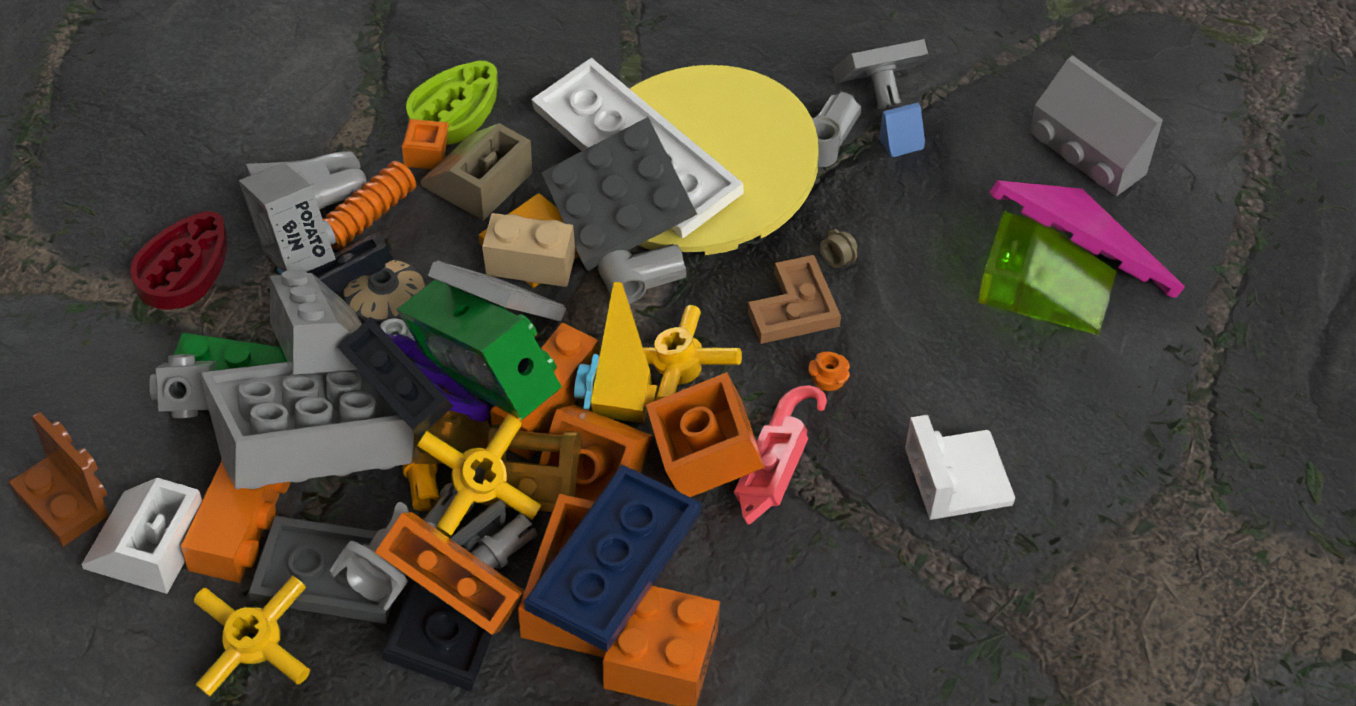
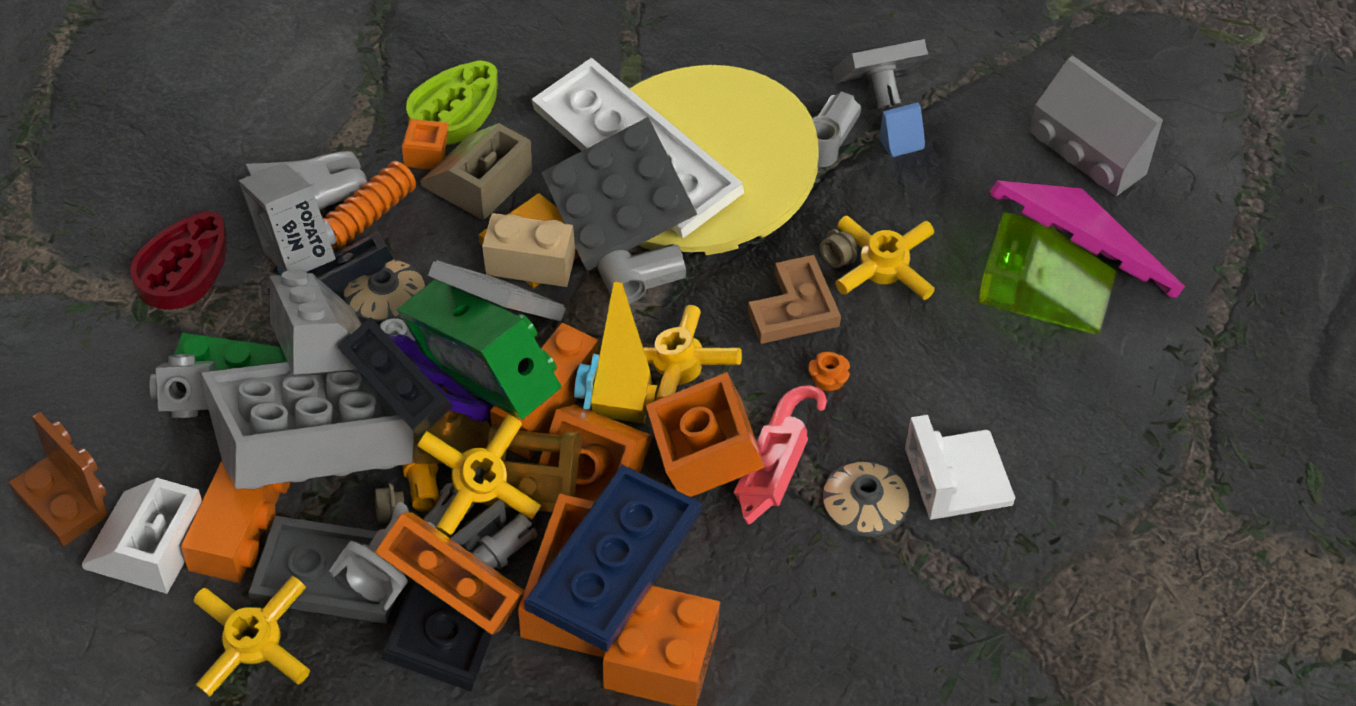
none -> dark tan plate [375,483,404,525]
none -> tan dish [822,461,910,537]
none -> yellow bar [835,216,935,300]

